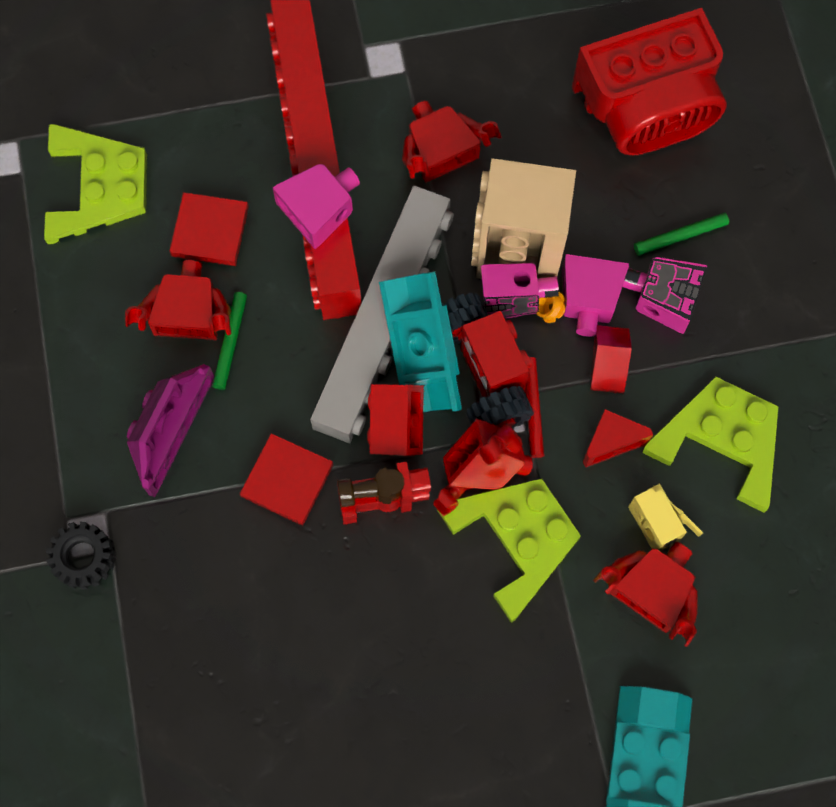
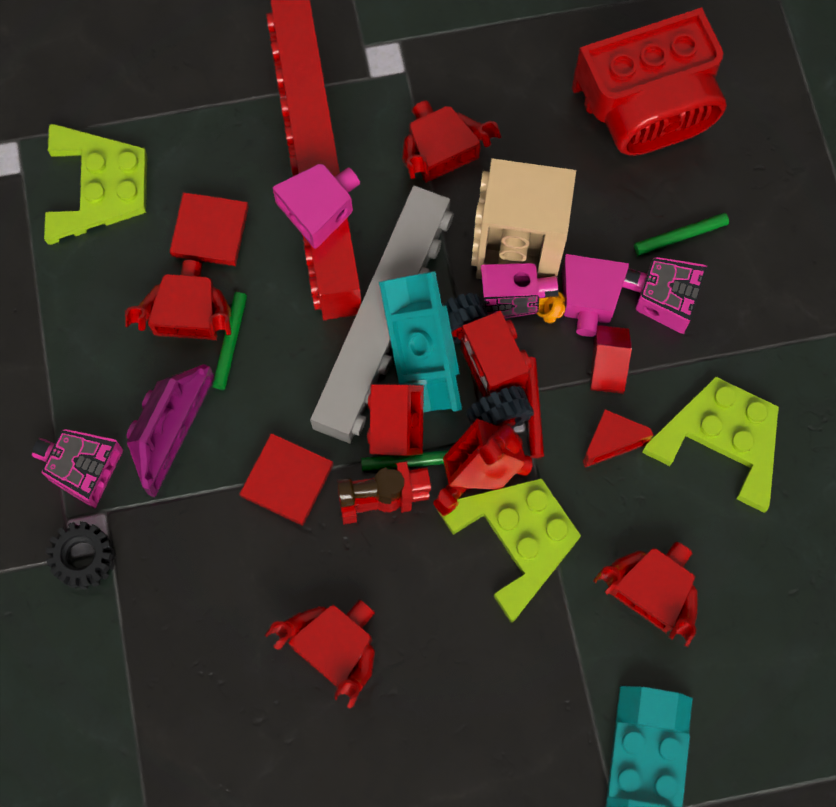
light yellow piece [628,483,703,551] -> none
none -> torso [32,429,123,509]
none -> red torso [265,600,375,708]
none -> green bar [361,450,449,471]

